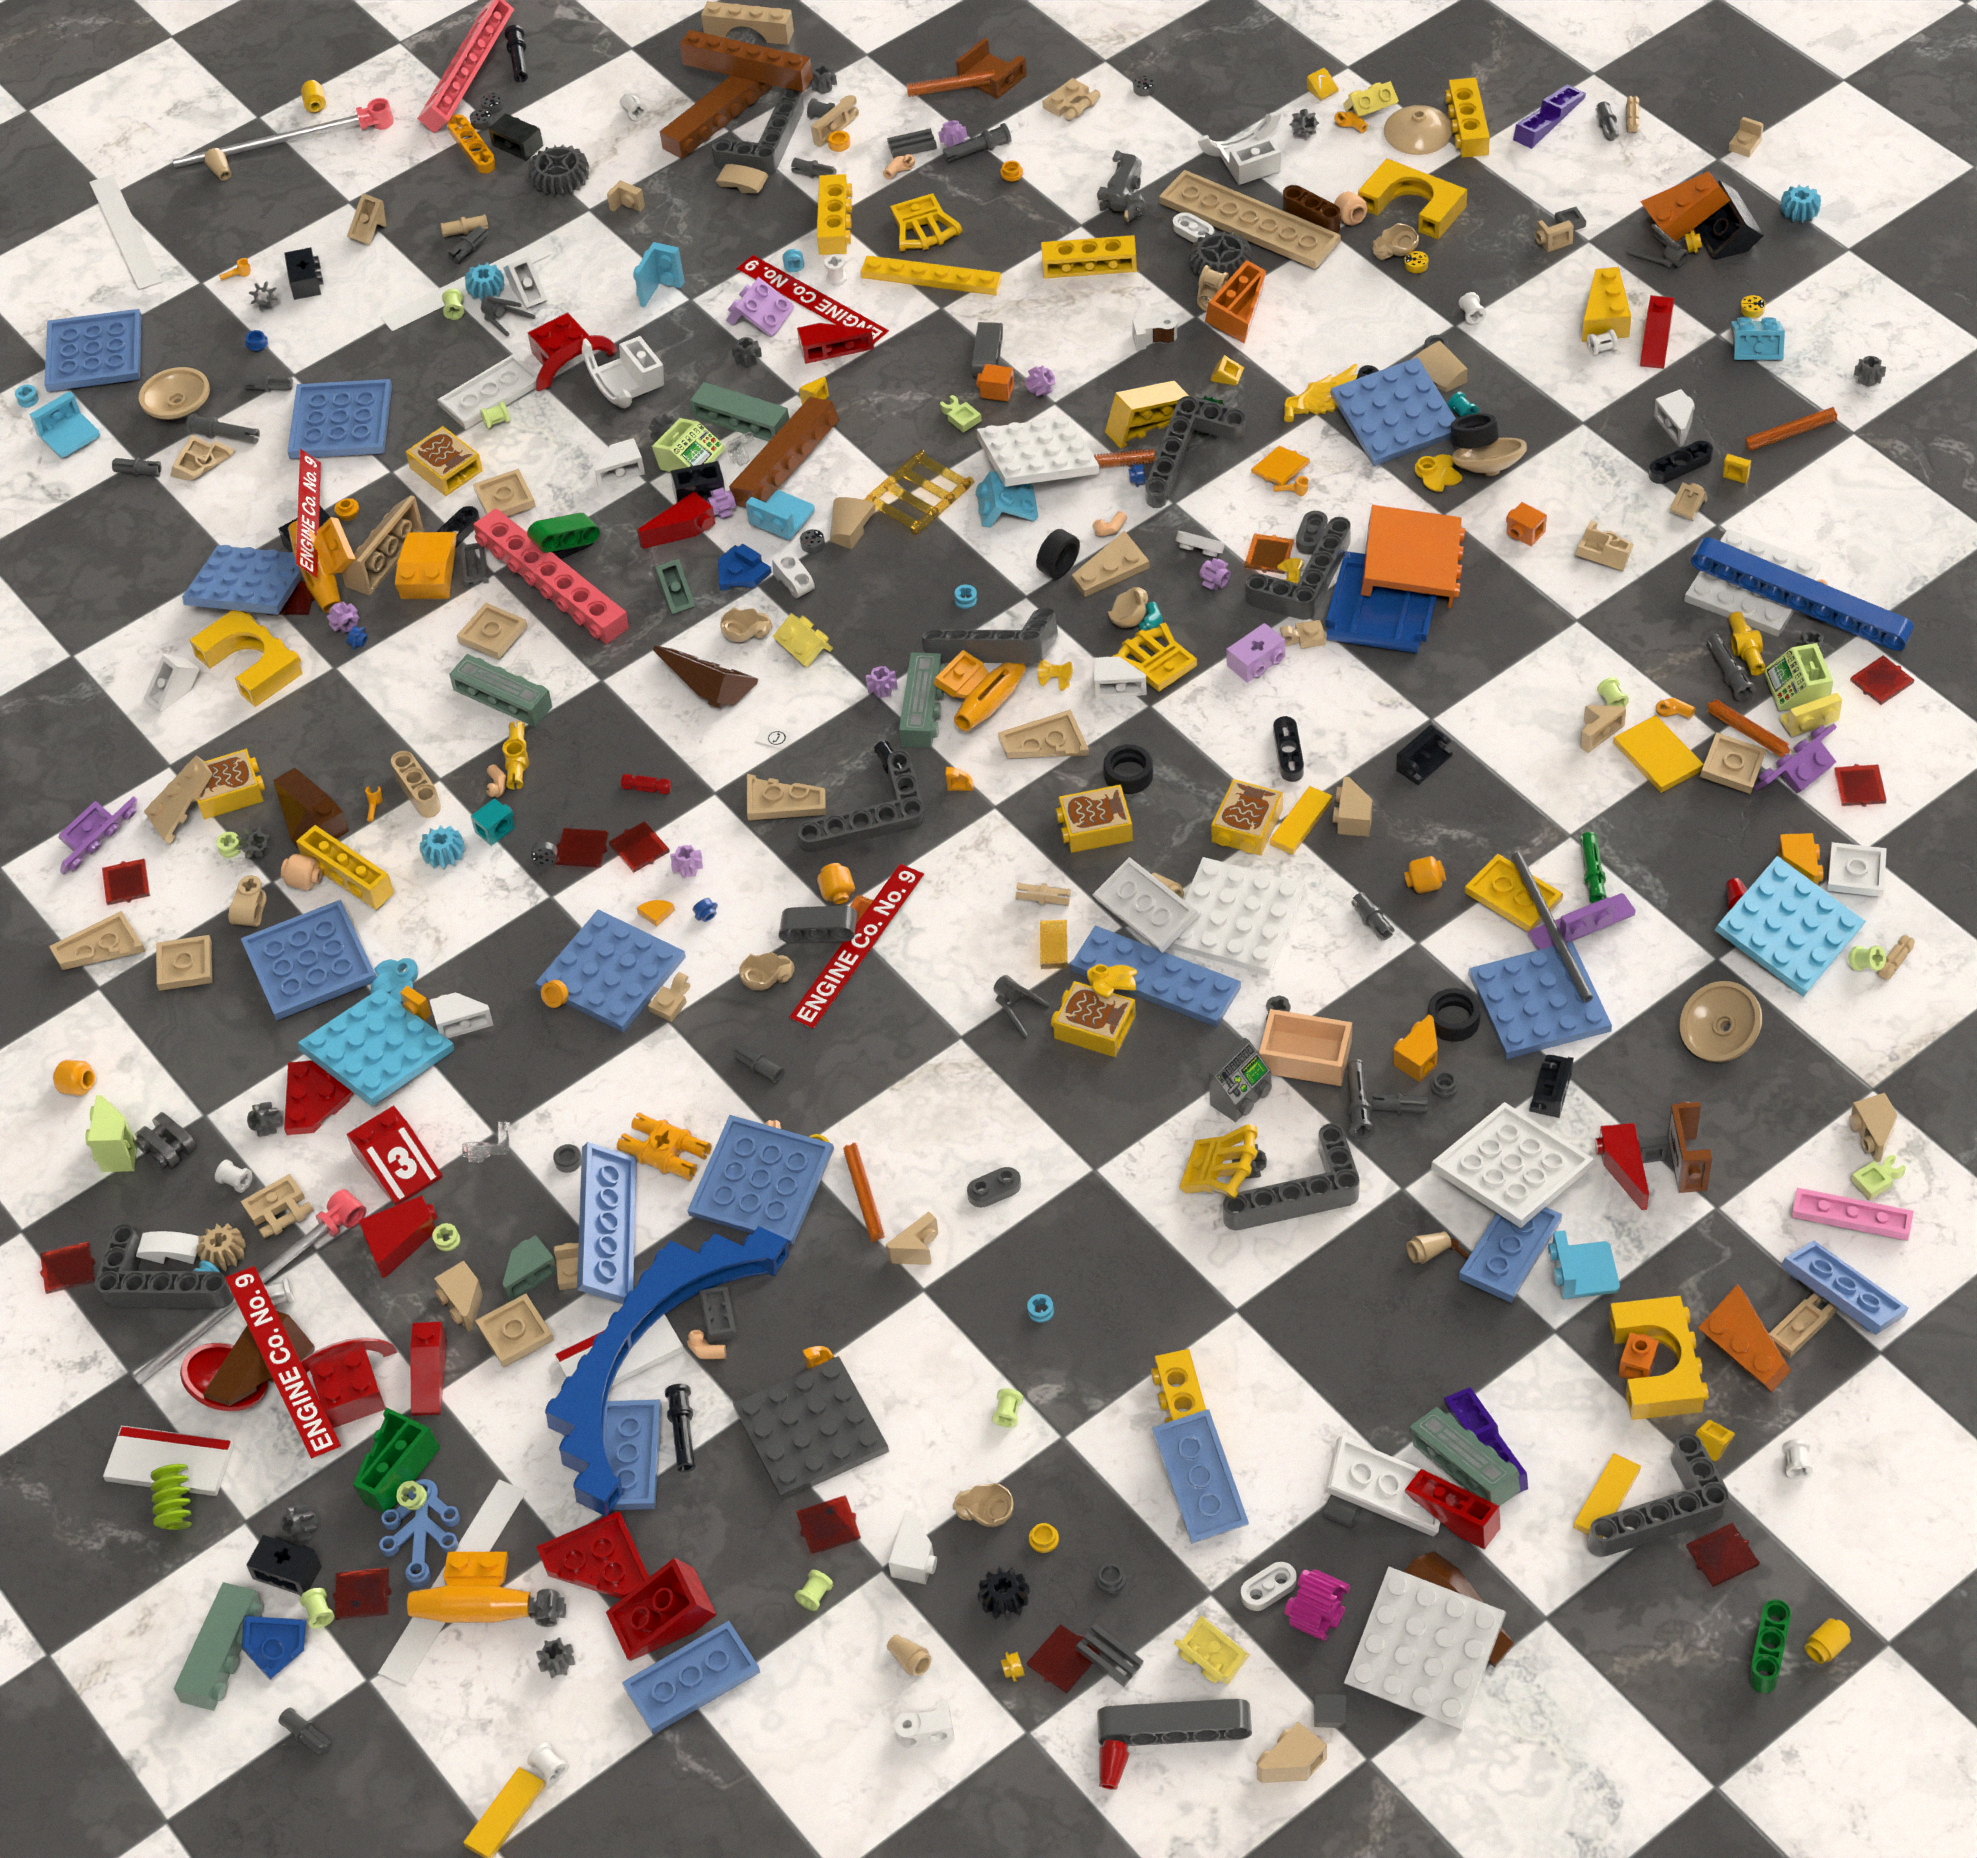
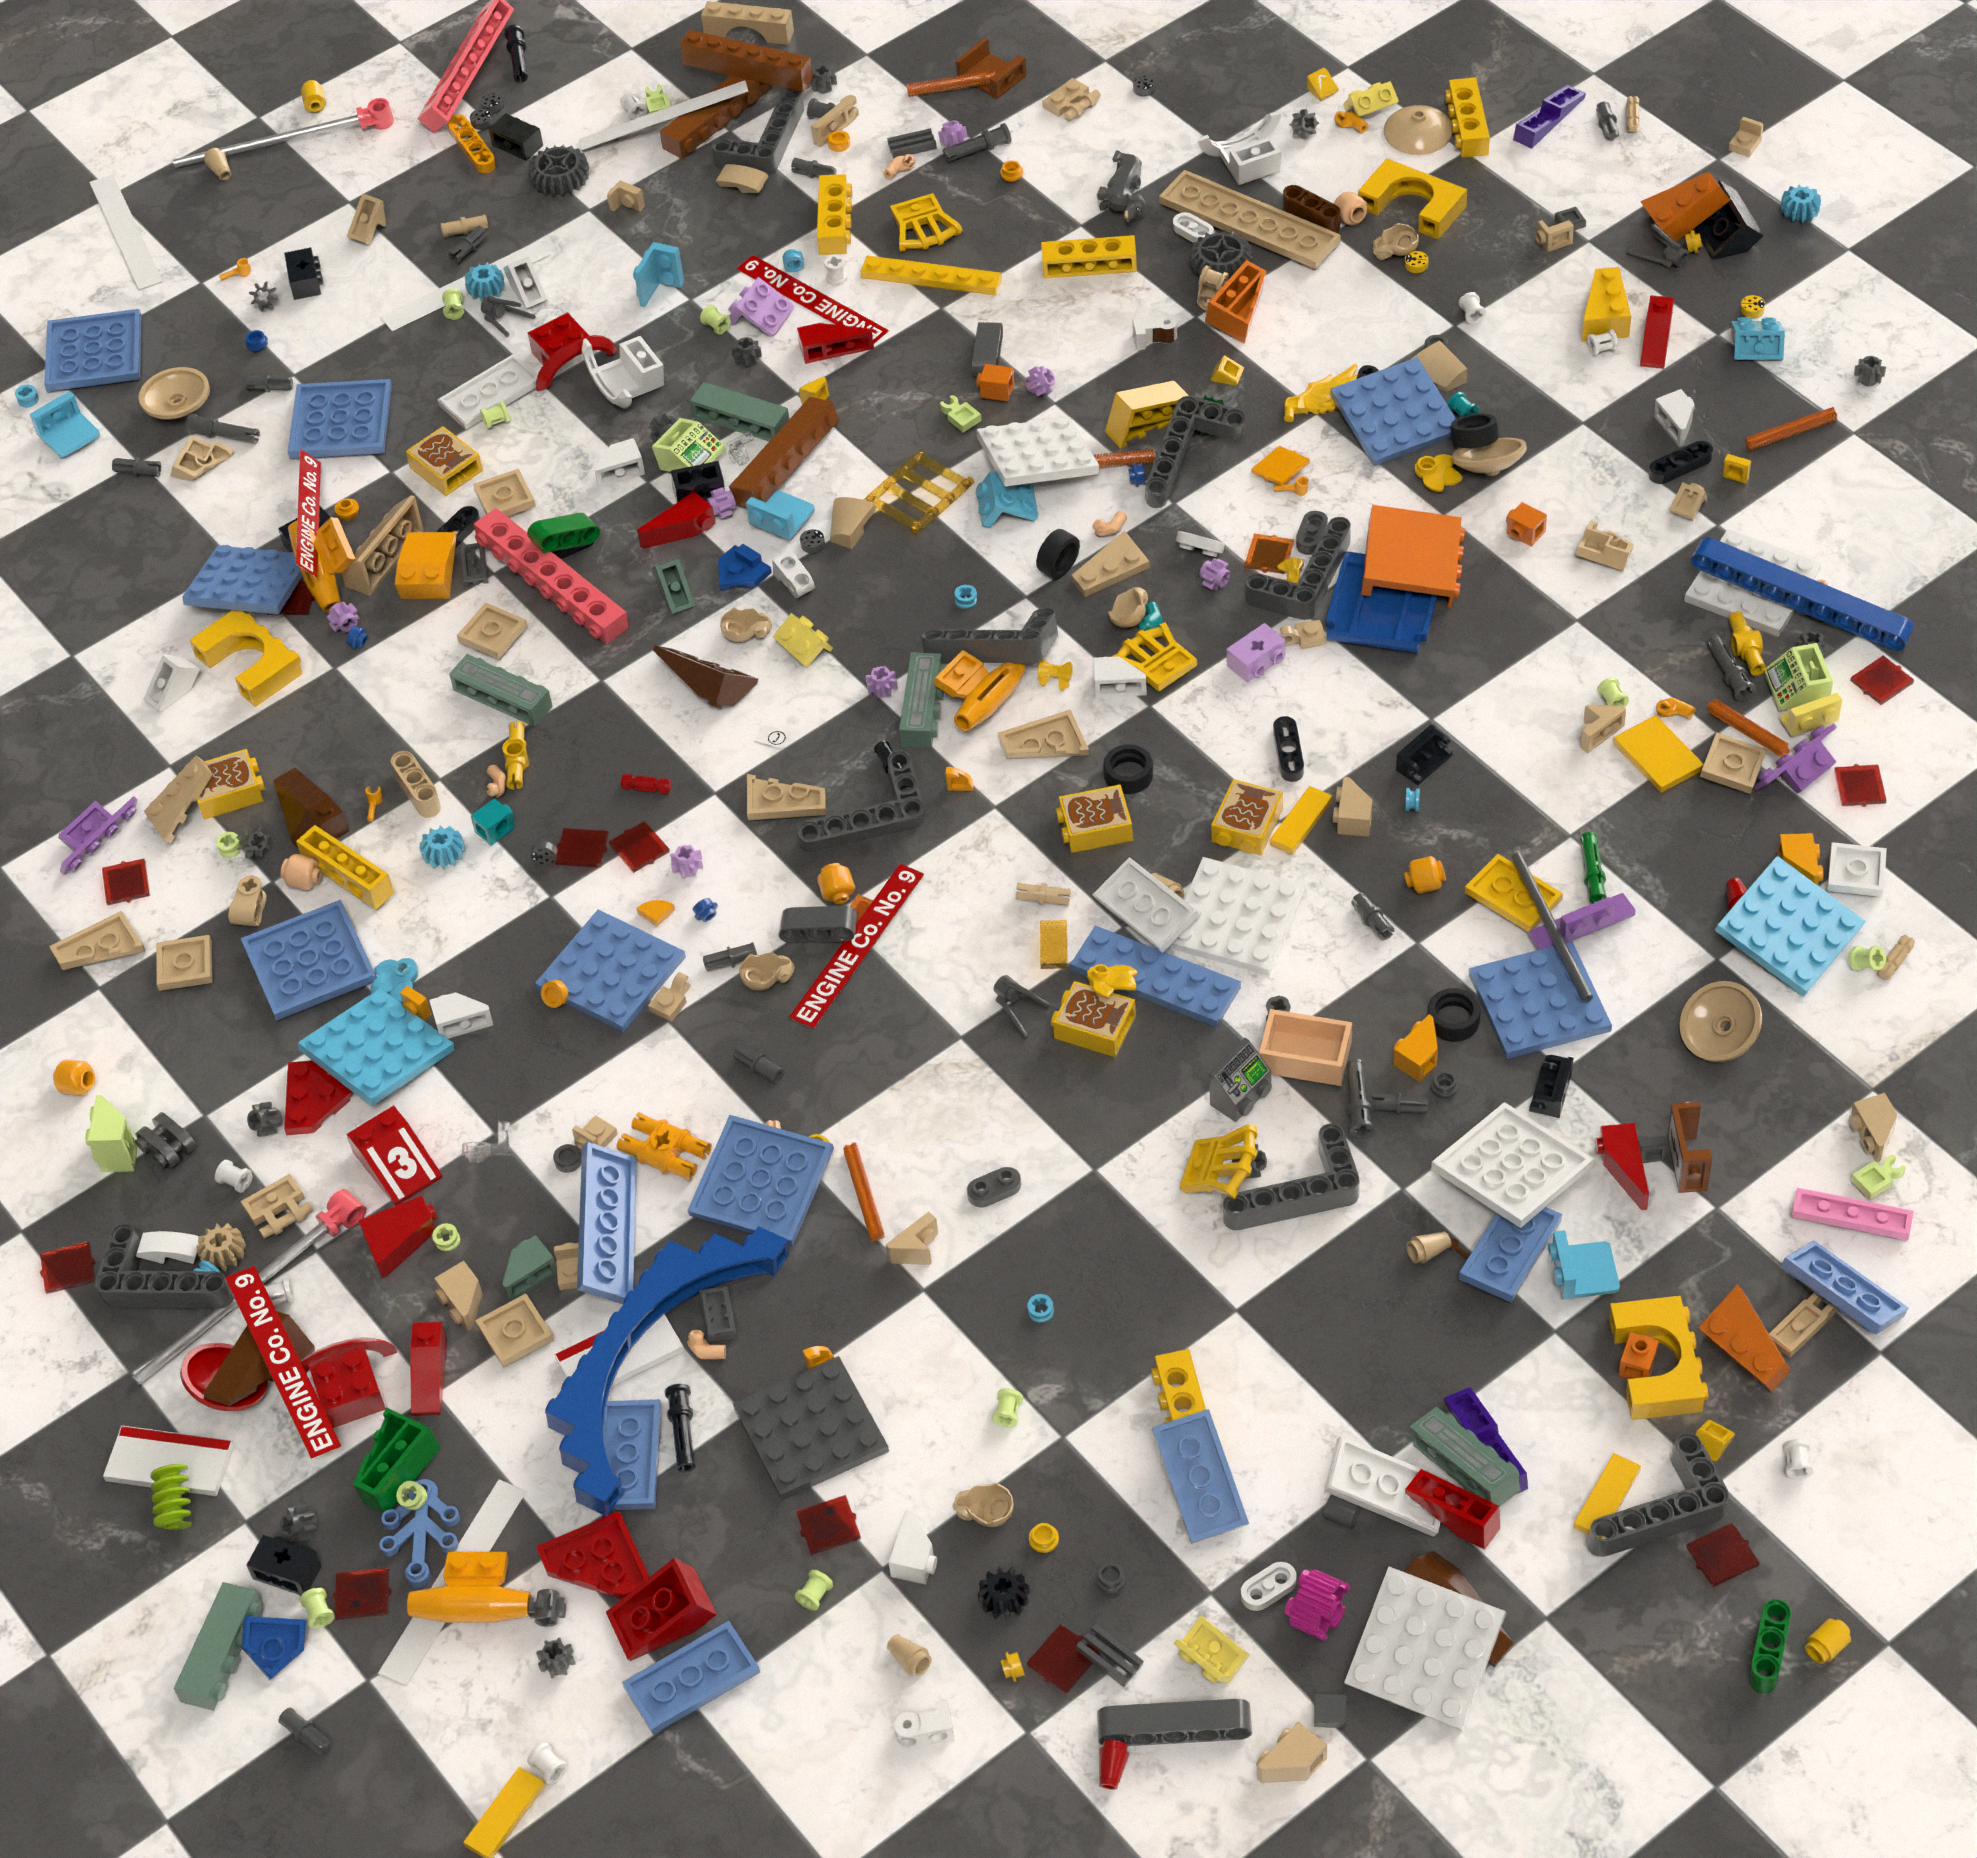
none -> tan bracket [572,1115,618,1151]
none -> white sticker [579,80,748,150]
none -> yellowish green plate [645,84,671,114]
none -> yellowish green bush [700,305,731,335]
none -> dark grey axle [703,942,757,971]
none -> medium azure bush [1405,788,1420,812]

